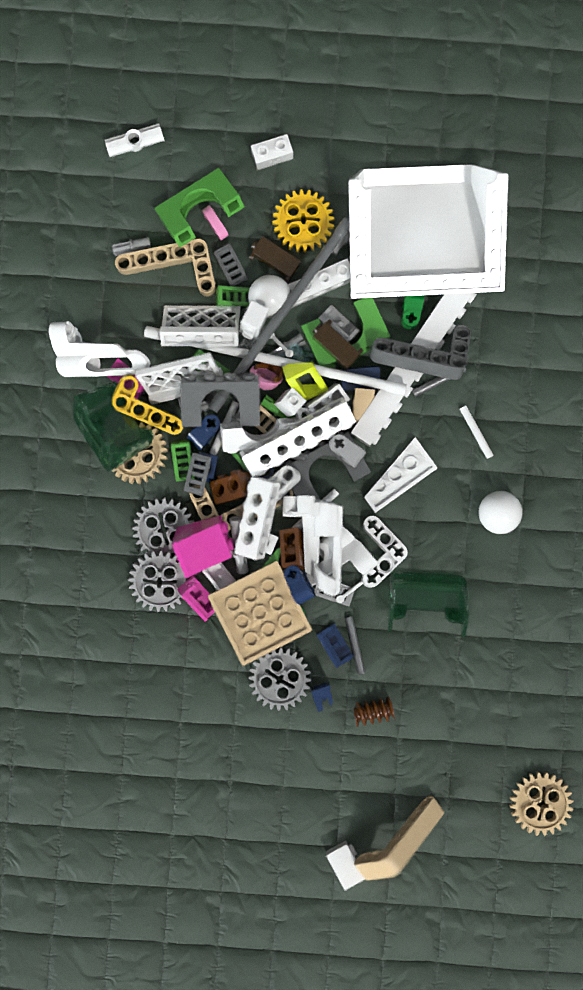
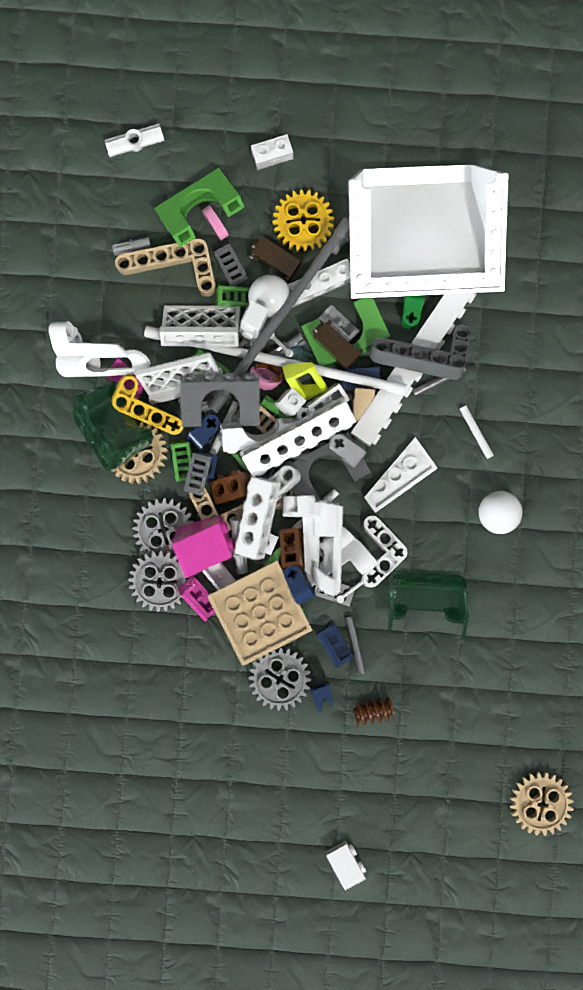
tan beam [354,796,445,880] -> none

